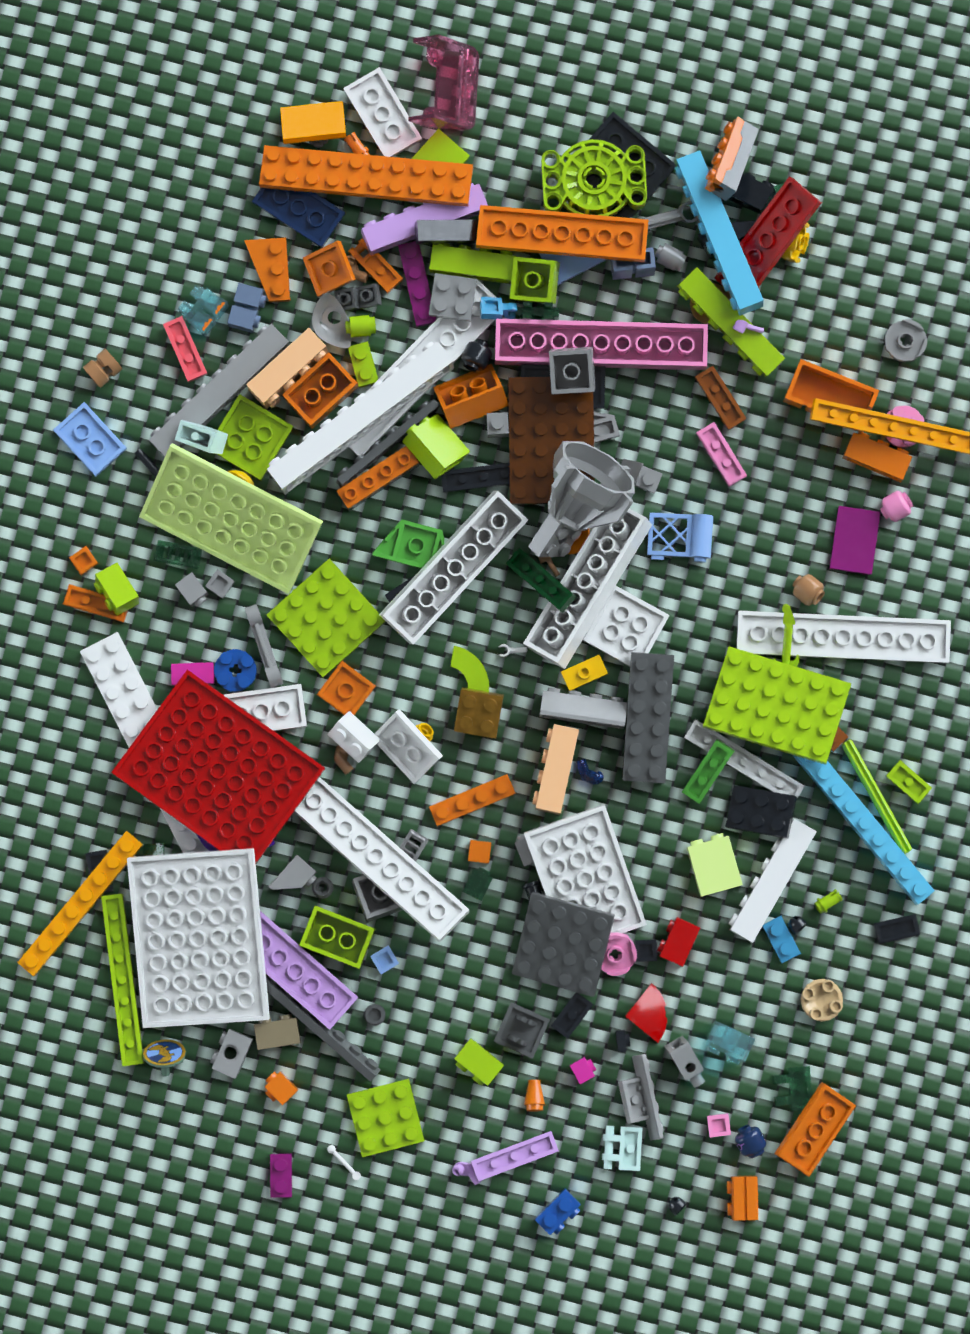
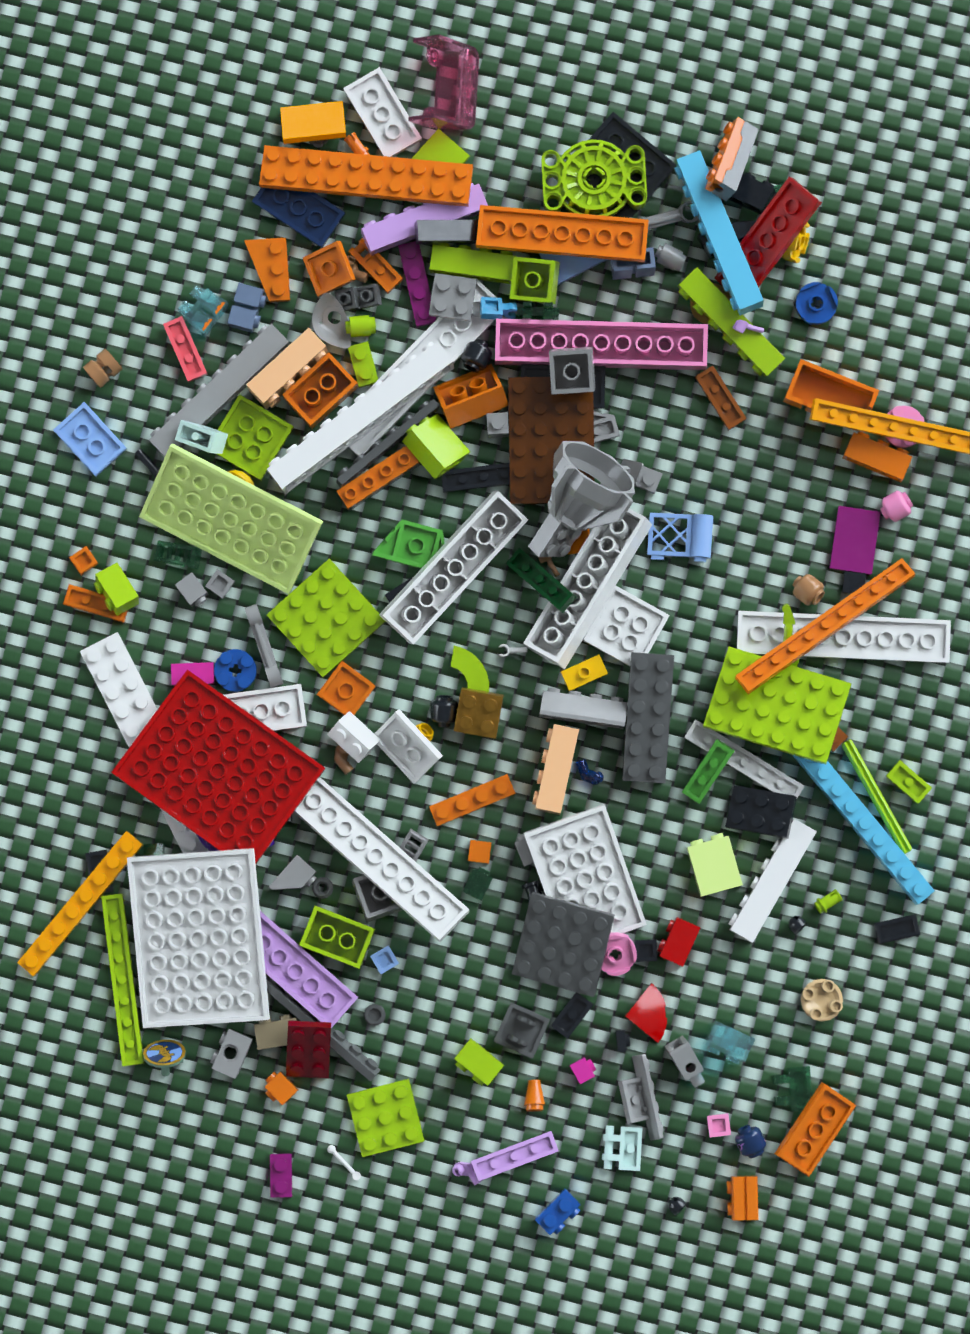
bright pink tile [696,422,747,487] -> none
dark azure plate [762,916,801,963] -> none
light grey plate [884,319,927,362] -> none
none -> dark red plate [286,1021,331,1079]
none -> black head [430,695,458,727]
none -> orange plate [735,558,915,694]
none -> blue plate [795,282,838,325]
none -> black tile [842,571,866,594]

